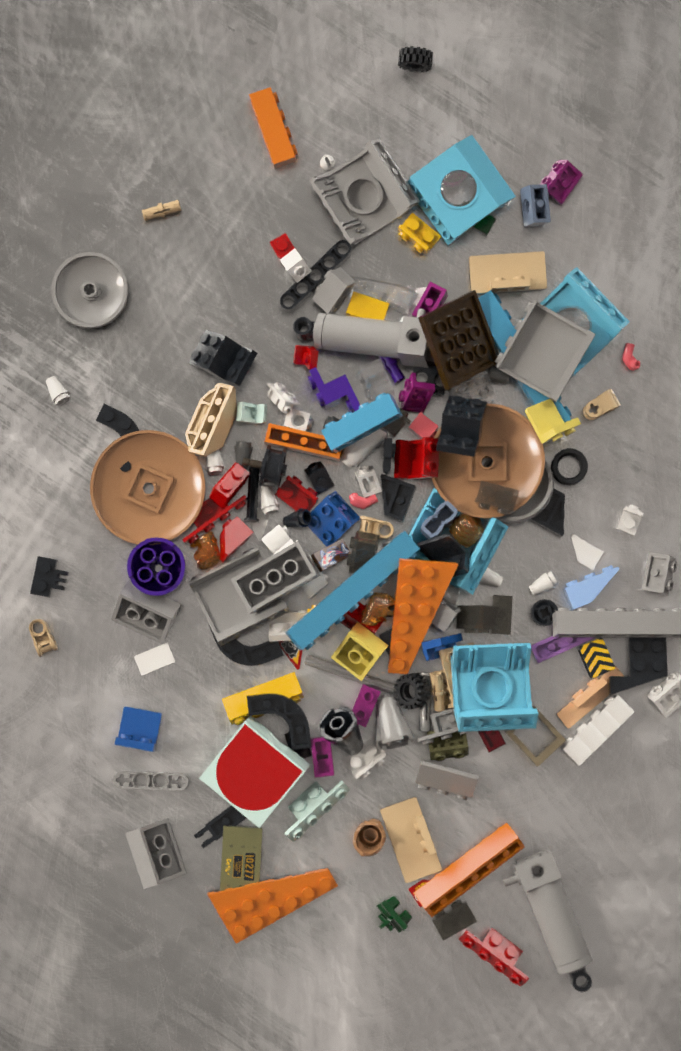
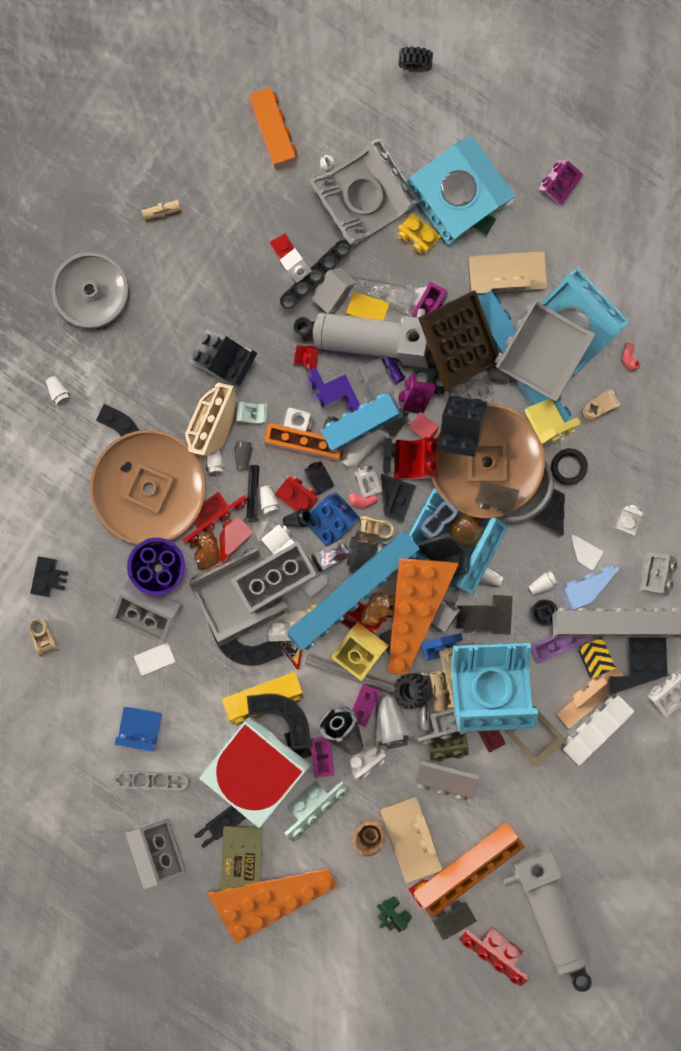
red brick [209,462,250,508] -> none
black wheel [242,445,287,490] -> none
white hinge [267,382,300,414] -> none
sand blue brick [520,184,551,227] -> none

